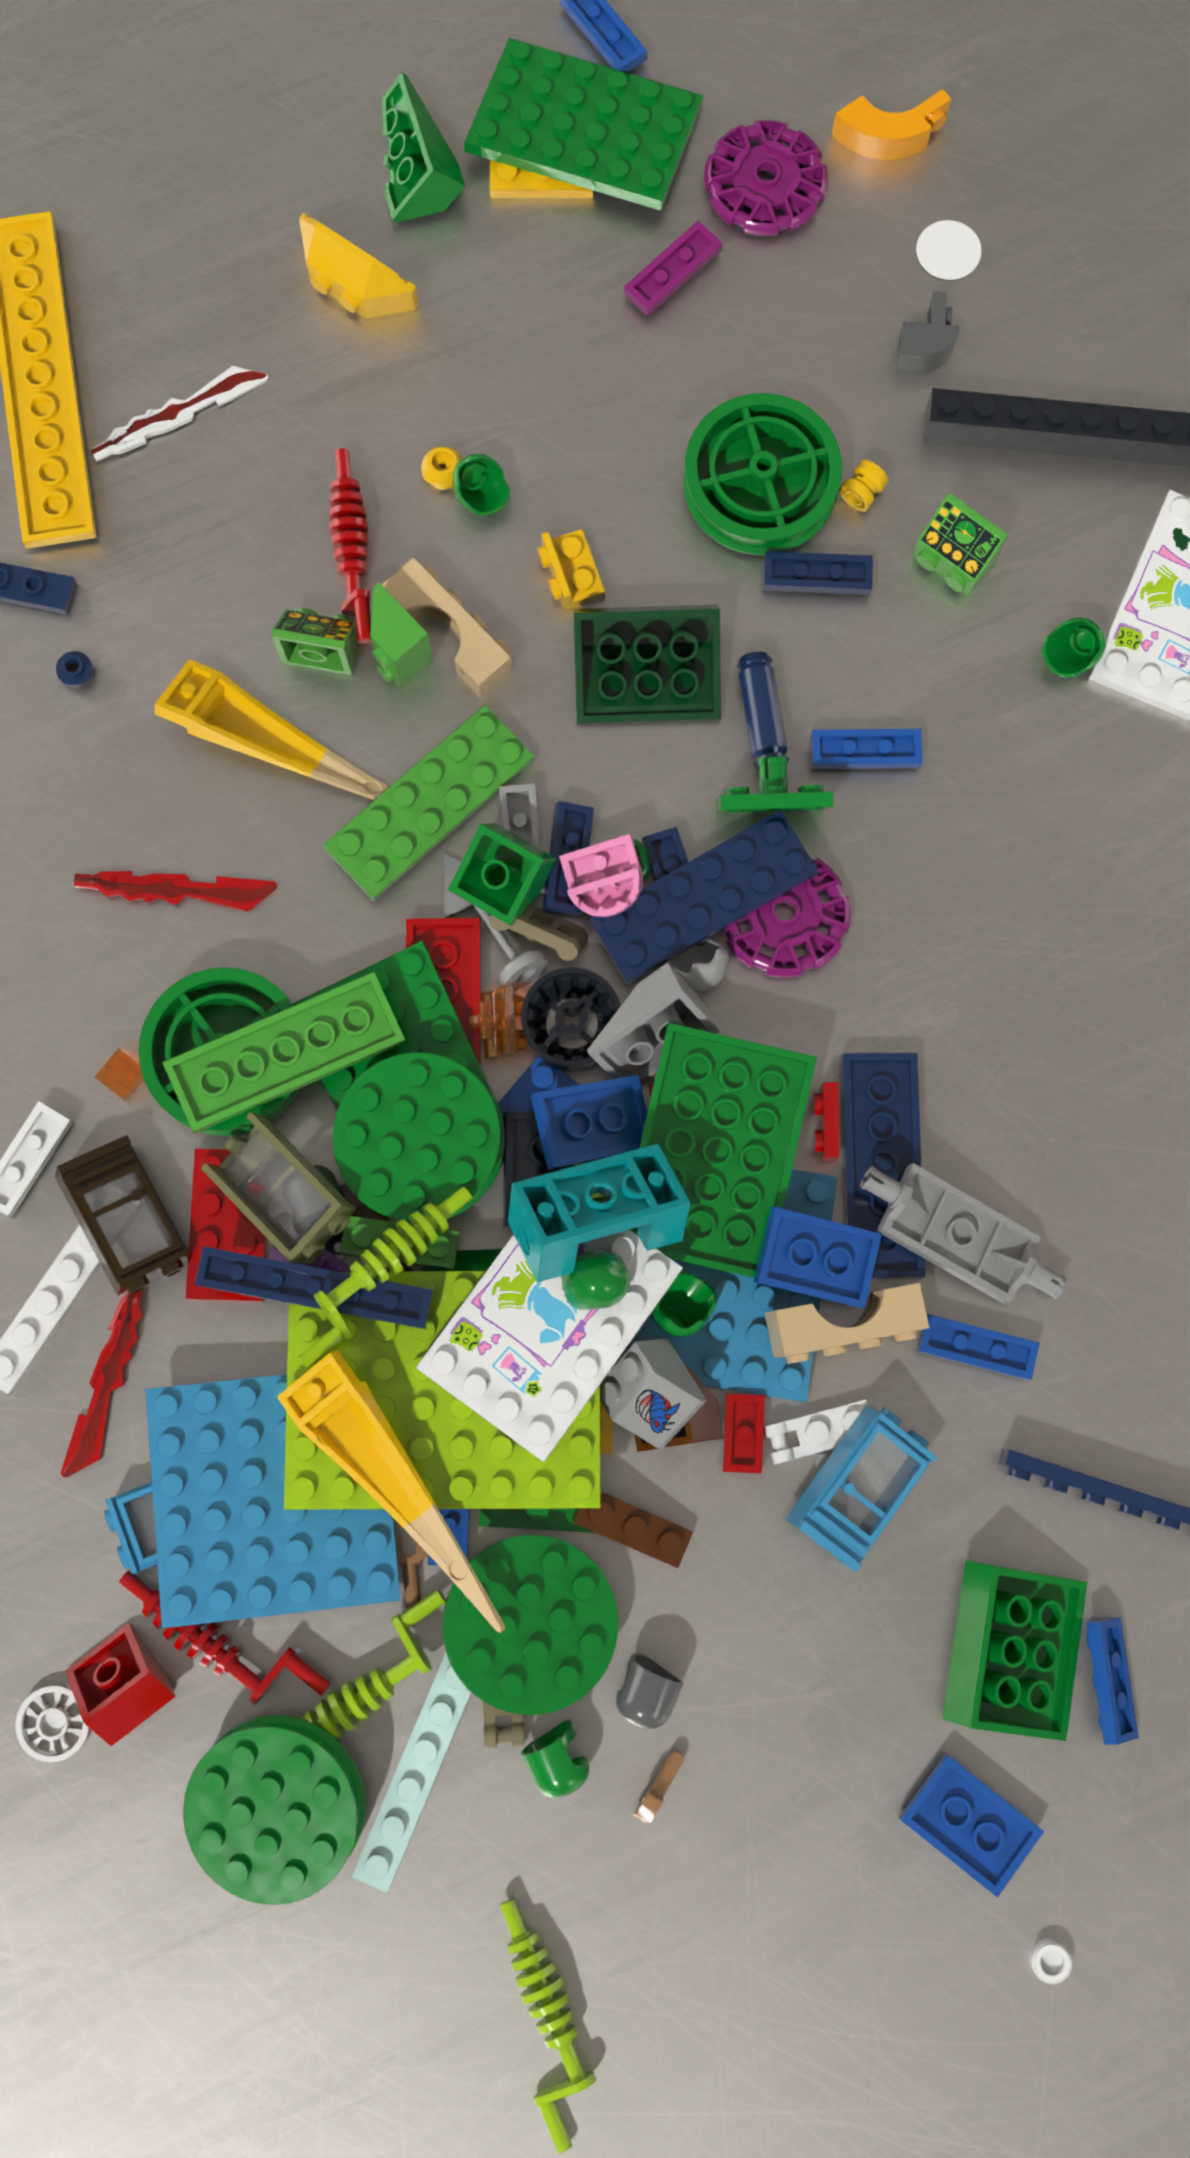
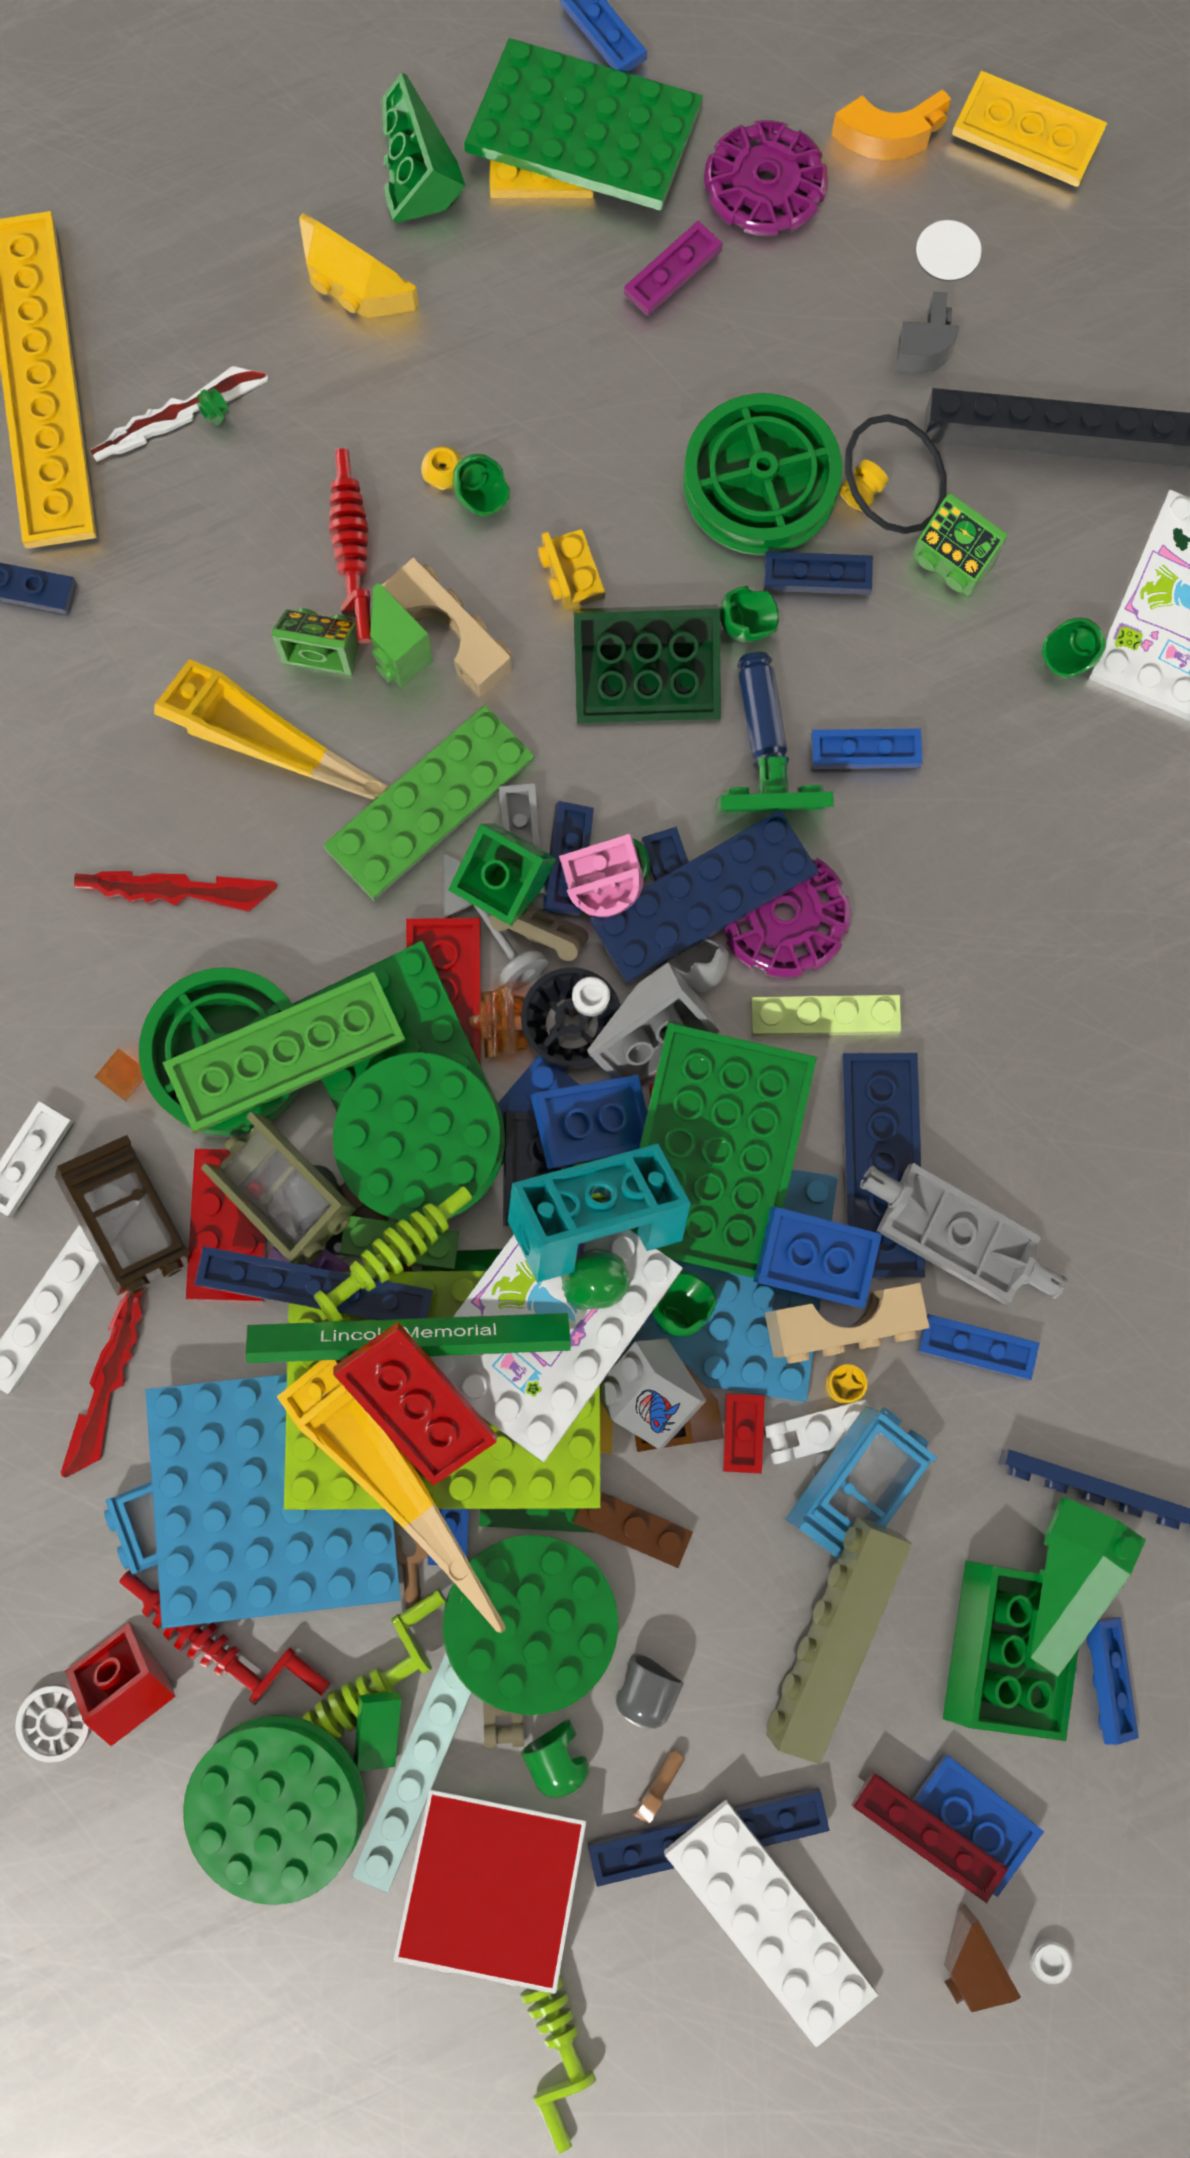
dark blue plate [56,651,93,687] -> none
red plate [813,1082,839,1162] -> none
none -> green plate [197,388,229,426]
none -> green tile [245,1313,571,1363]
none -> red plate [333,1322,497,1486]
none -> green tile [354,1691,401,1772]
none -> red tile [393,1790,587,1994]
none -> white tile [572,977,610,1016]
none -> dark blue plate [588,1787,830,1887]
none -> white plate [664,1800,879,2048]
none -> green hair [719,586,779,642]
none -> yellowish green plate [751,995,901,1036]
none -> olive brick [766,1517,912,1765]
none -> yellow wheel [825,1364,867,1404]
none -> black piece [845,414,947,534]
none -> dark red tile [851,1771,1008,1903]
none -> reddish brown slope [944,1904,1021,2012]
none -> yellow plate [952,70,1107,187]
none -> green wedge [1026,1497,1146,1677]

